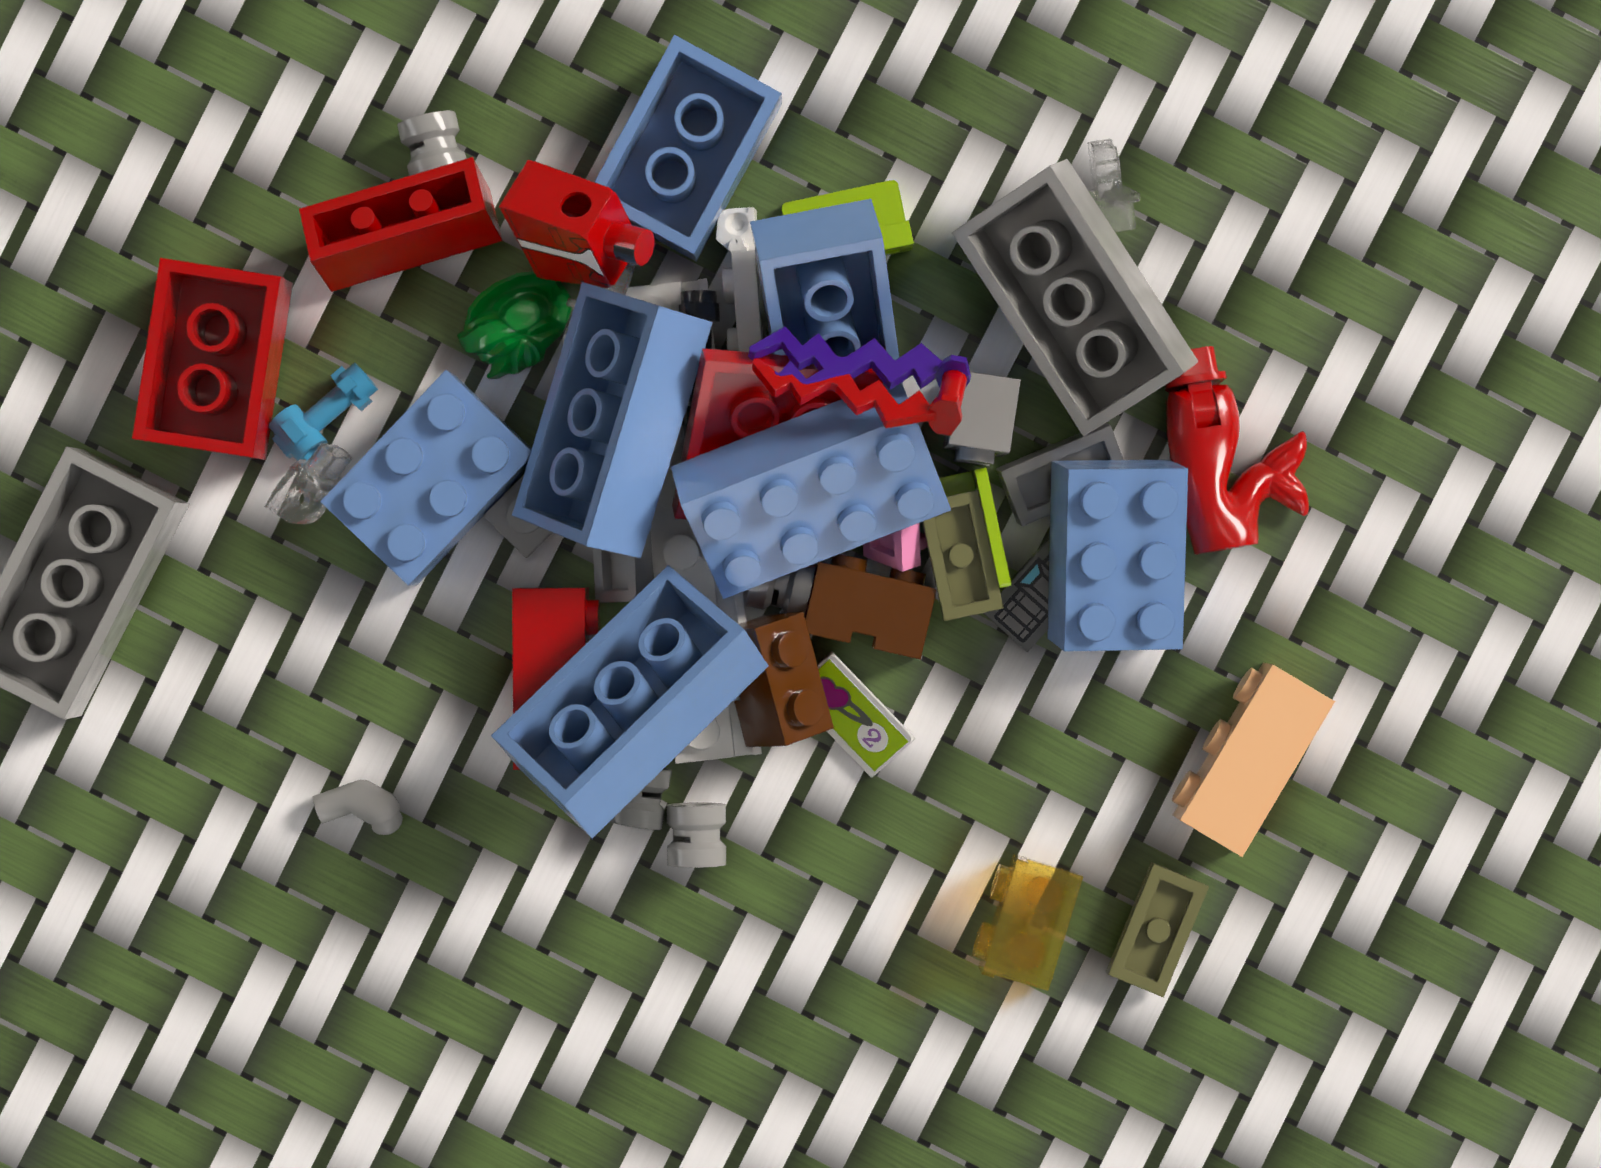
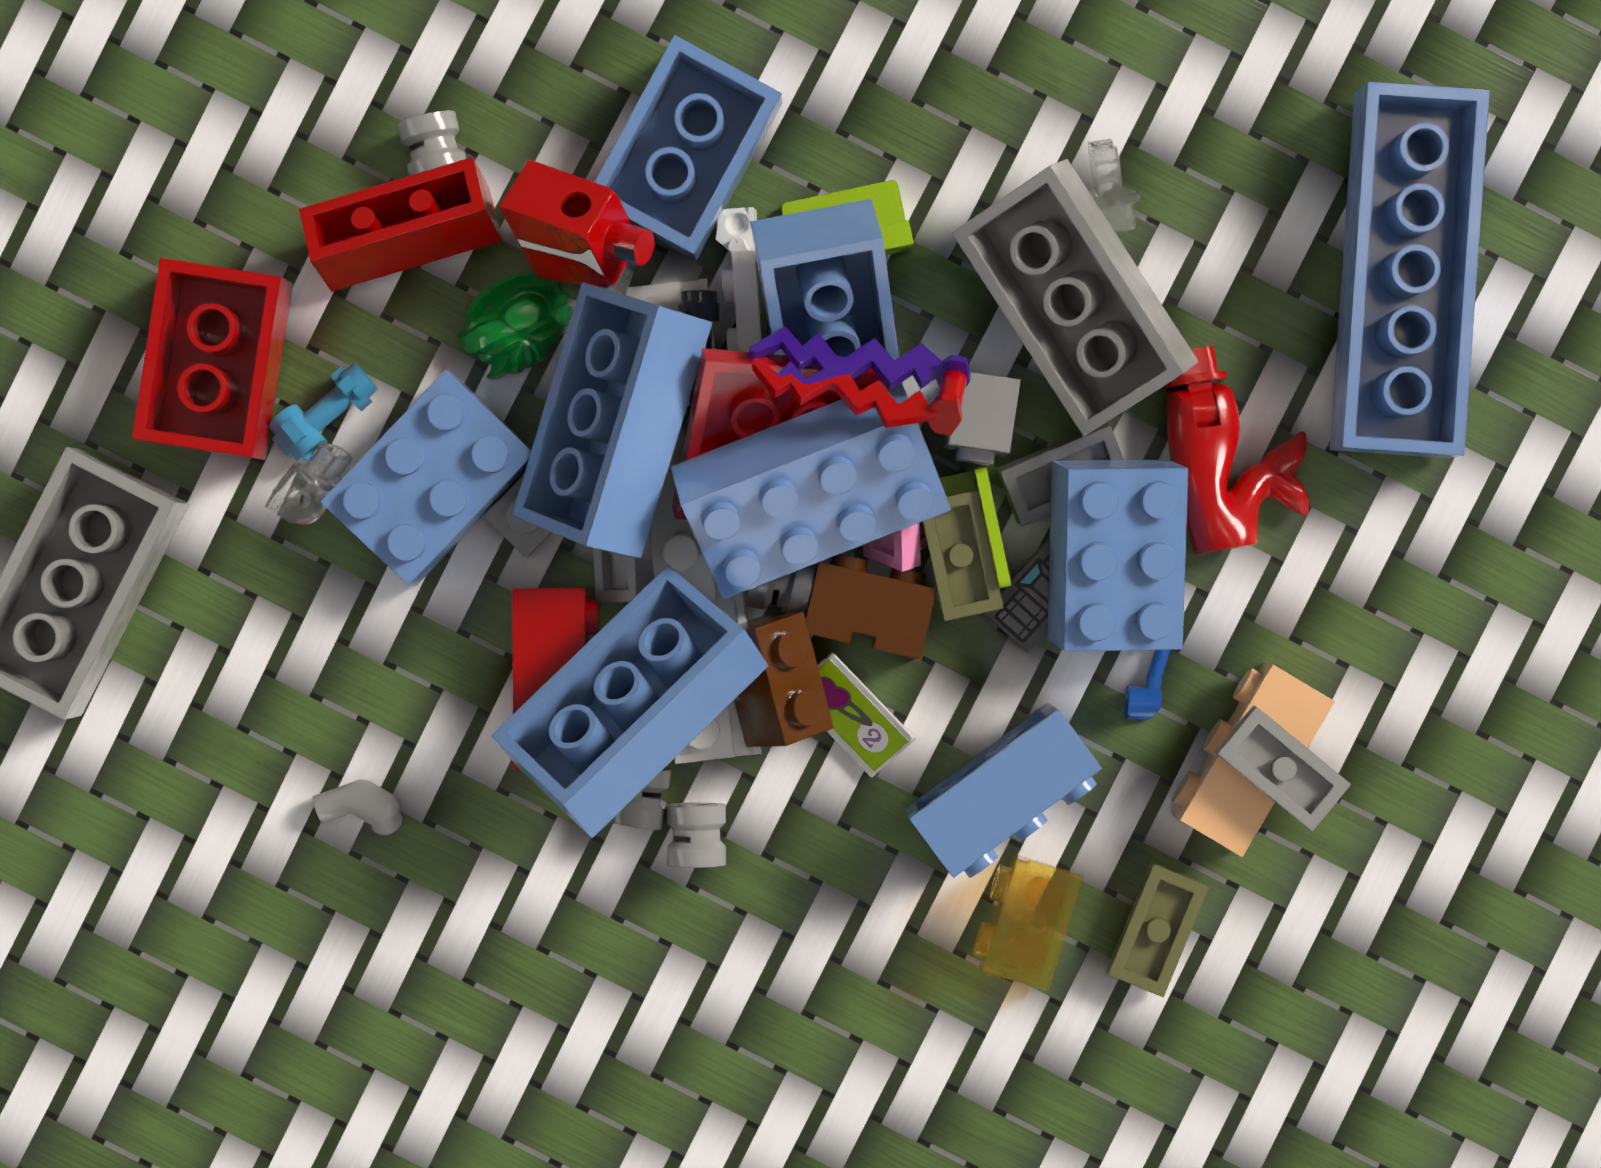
none -> medium blue brick [905,703,1102,878]
none -> blue hand [1124,650,1170,720]
none -> light grey plate [1215,705,1351,832]
none -> medium blue brick [1330,82,1490,458]

